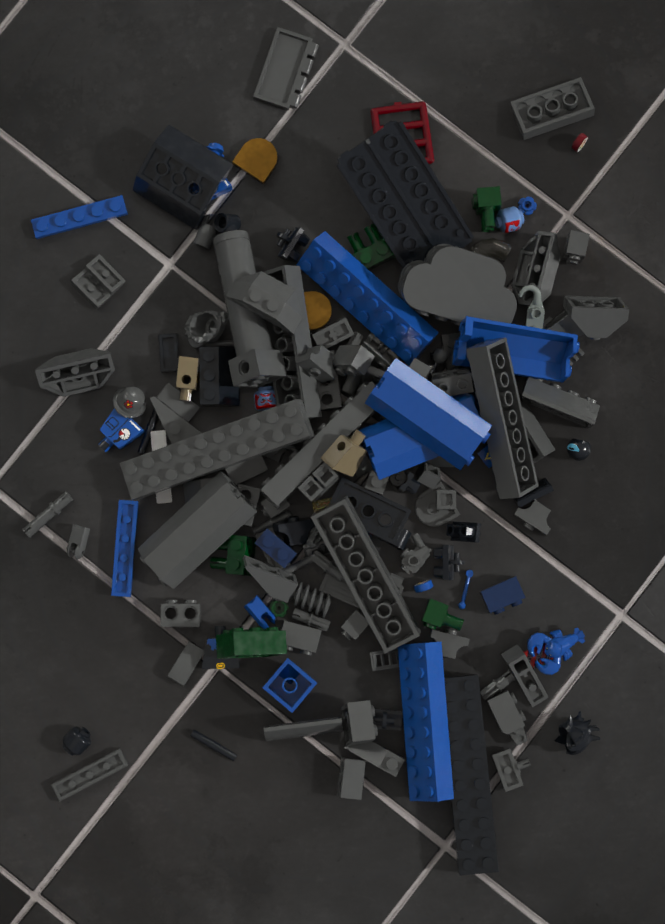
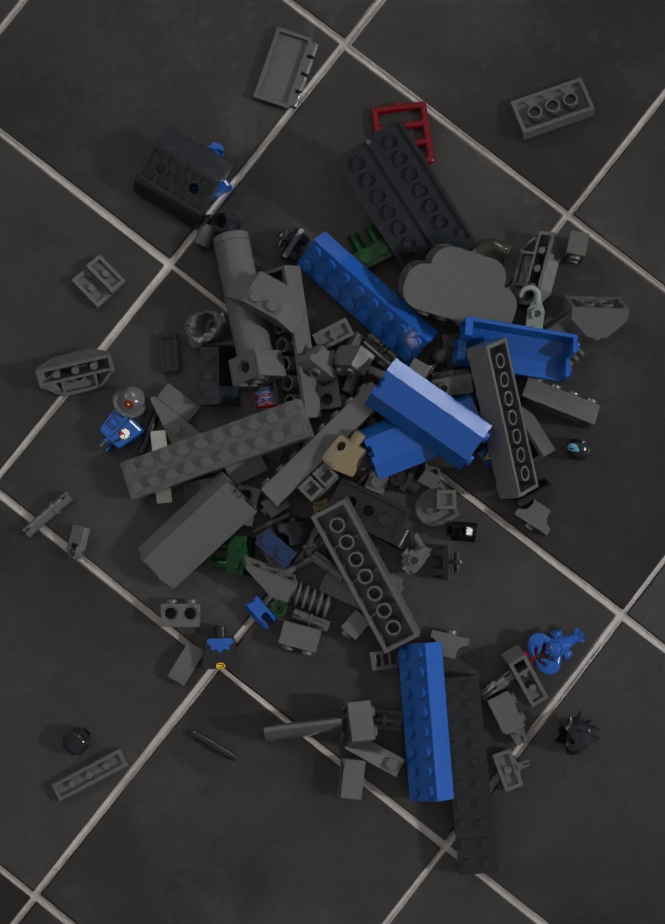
blue plate [31,195,128,239] -> none
blue plate [111,500,139,597] -> none
dark tan torso [176,356,200,402] -> none
dark green brick [216,627,287,659] -> none
pearl gold tile [232,138,277,184] -> none
blue slope [263,658,318,713] -> none
pearl gold tile [304,291,332,330] -> none
blue tile [413,579,433,593] -> none
dark green brick [421,599,464,631] -> none
blue hinge [458,570,473,609] -> none
dark green brick [471,186,502,232] -> none
dark blue brick [480,576,526,615] -> none
medium blue head [495,206,524,233] -> none
blue plate [518,196,537,215] -> none
dark red tile [572,133,588,152] -> none

